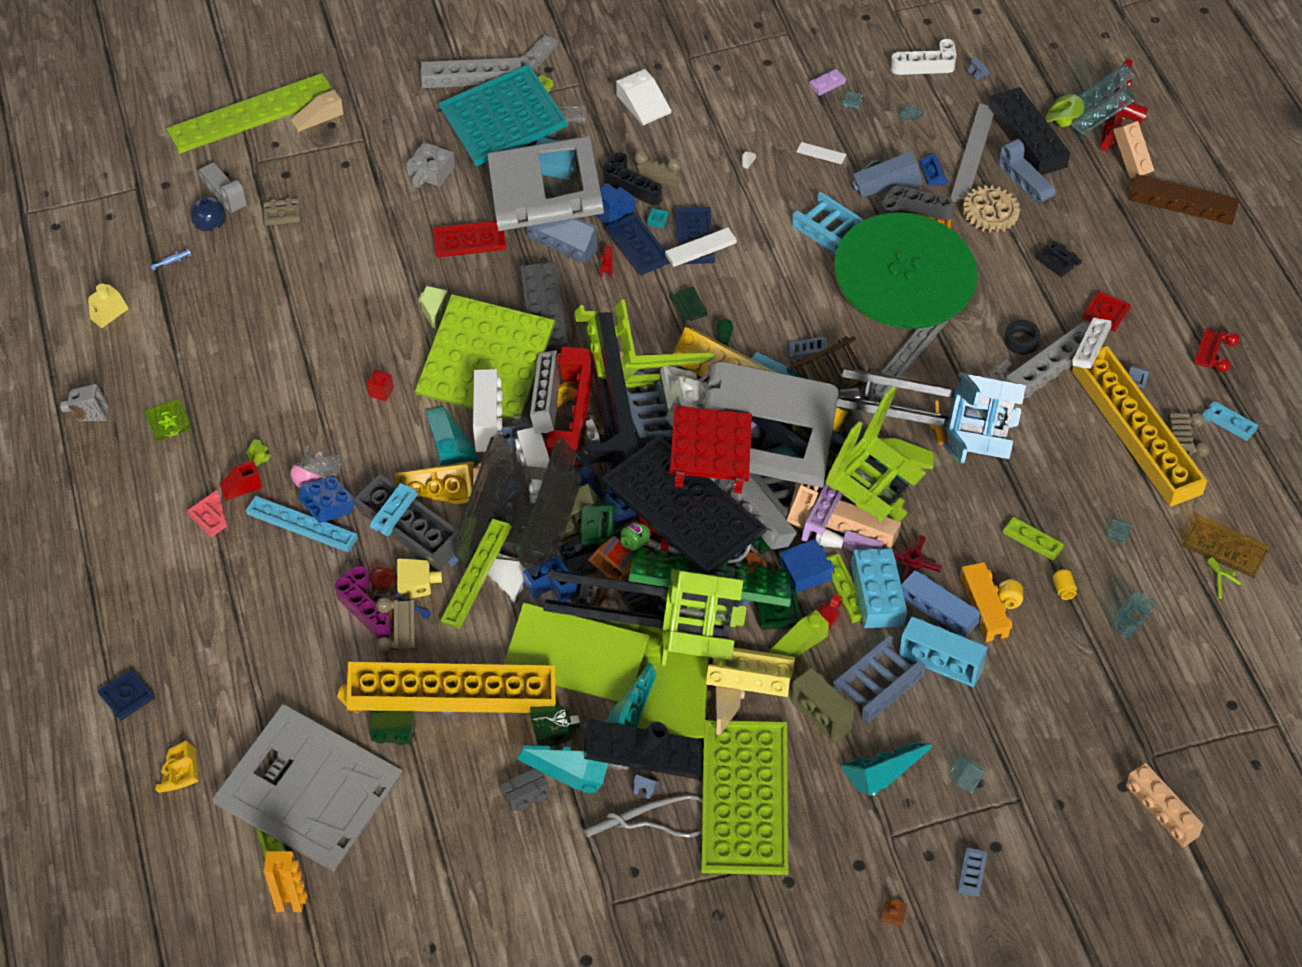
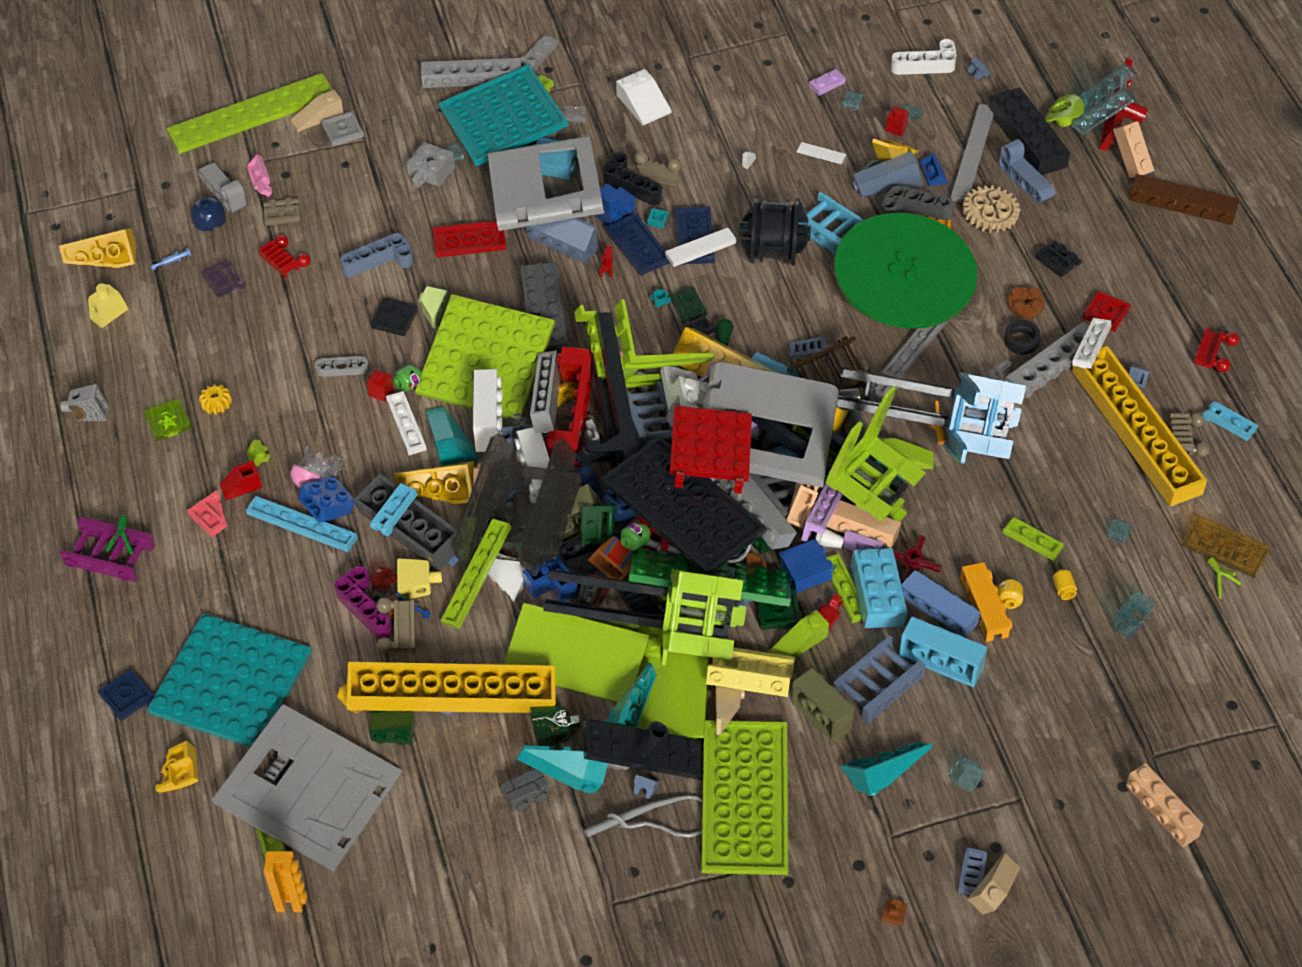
none -> yellow wedge [59,228,137,268]
none -> magenta fence [60,516,155,582]
none -> green plant [106,516,133,555]
none -> teal plate [147,613,312,747]
none -> yellow gear [199,384,232,415]
none -> clear purple plate [201,259,246,298]
none -> bright pink hinge [247,154,273,197]
none -> red gear [258,235,311,278]
none -> light grey beam [315,356,369,377]
none -> light grey tile [321,111,364,147]
none -> sand blue beam [340,233,414,277]
none -> black plate [370,298,418,337]
none -> white plate [386,391,426,456]
none -> bright green head [393,365,422,392]
none -> clear light blue tile [443,144,464,162]
none -> teal plate [650,289,671,307]
none -> black plate [689,316,715,335]
none -> black wheel [739,196,811,266]
none -> yellow wedge [872,139,919,162]
none -> red brick [886,106,909,136]
none -> tan slope [968,853,1020,915]
none -> dark orange plate [1008,287,1045,319]

